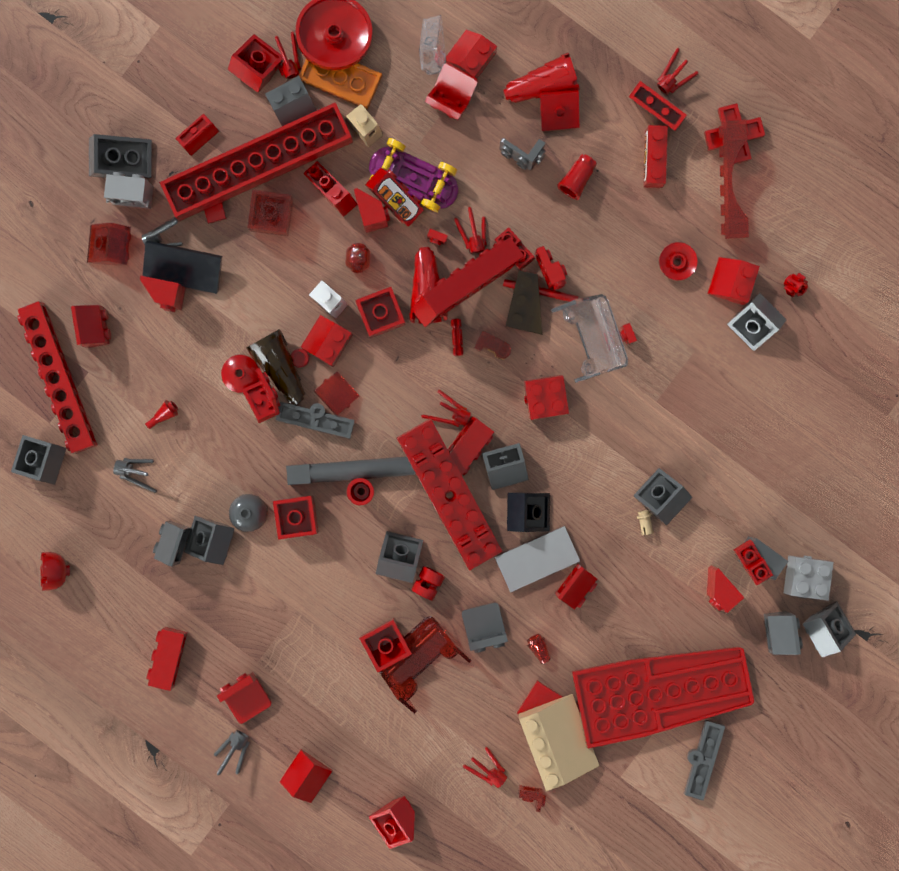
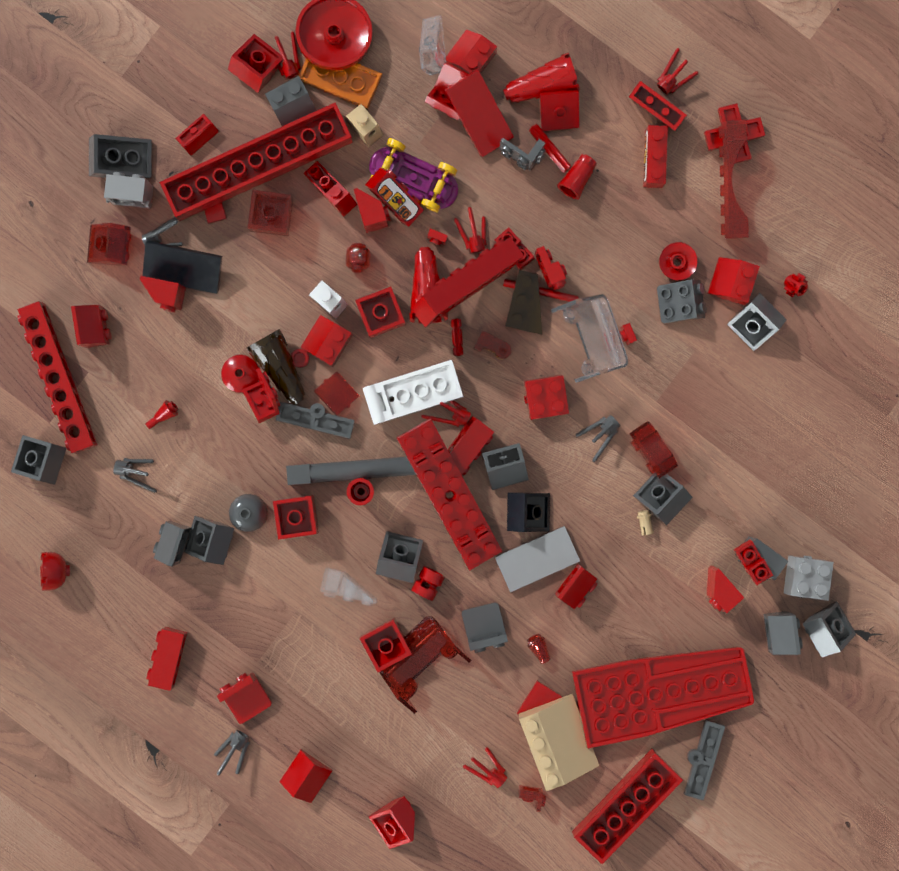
none -> clear slope [320,567,378,606]
none -> white hinge [363,360,464,425]
none -> red tile [444,69,514,157]
none -> red axle [529,124,571,173]
none -> red brick [572,748,683,864]
none -> dark grey plant [576,415,620,462]
none -> clear red brick [629,421,678,479]
none -> dark grey bracket [657,279,707,323]

